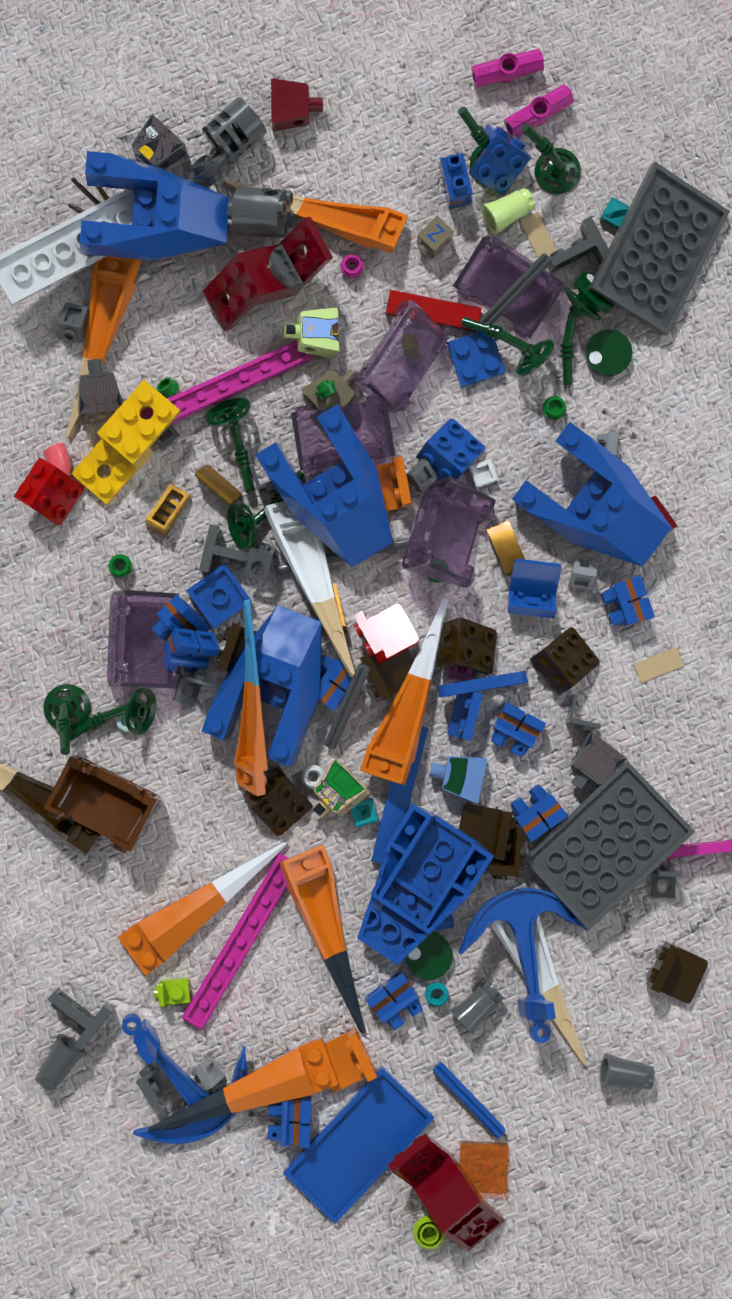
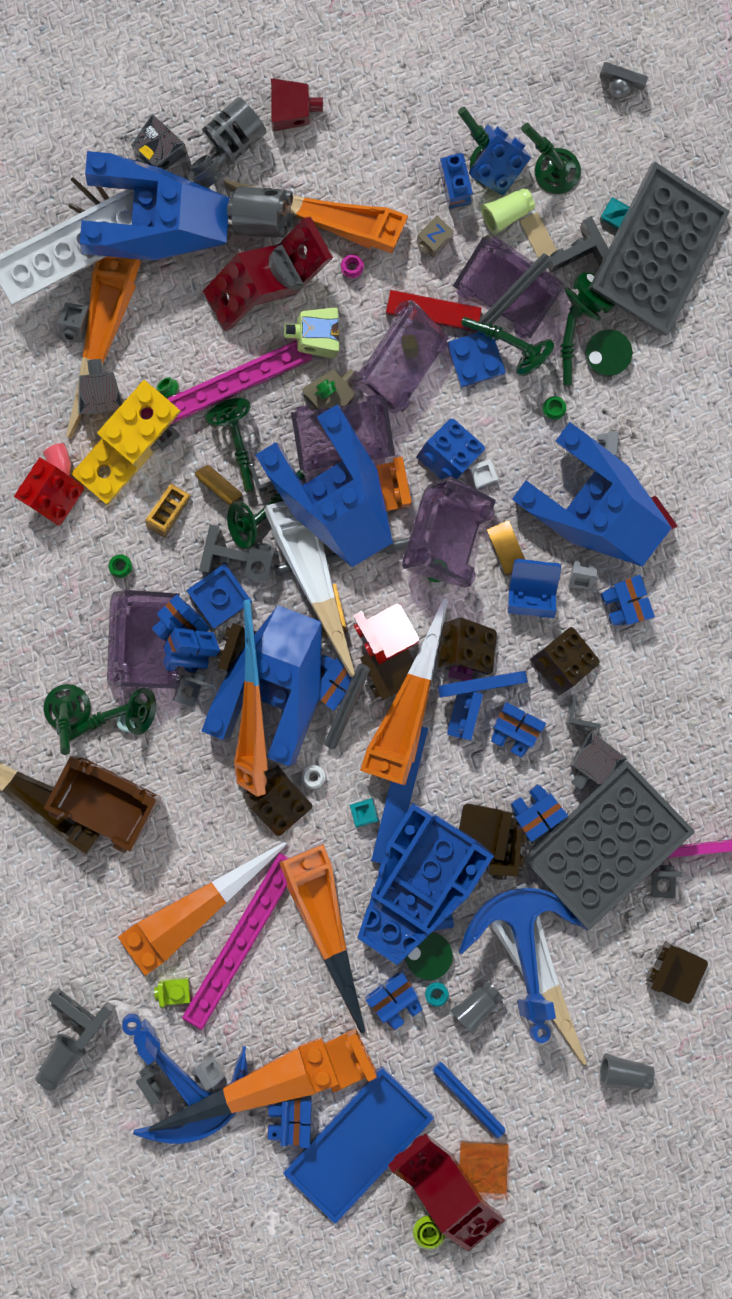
torso [312,759,372,818] -> none
dark grey tile [406,459,438,493] -> none
medium blue torso [429,756,487,803] -> none
dark pink piece [471,48,544,88] -> none
dark pink piece [504,84,575,138] -> none
tan sticker [634,647,684,683] -> none
none -> flat silver tile [600,62,649,99]

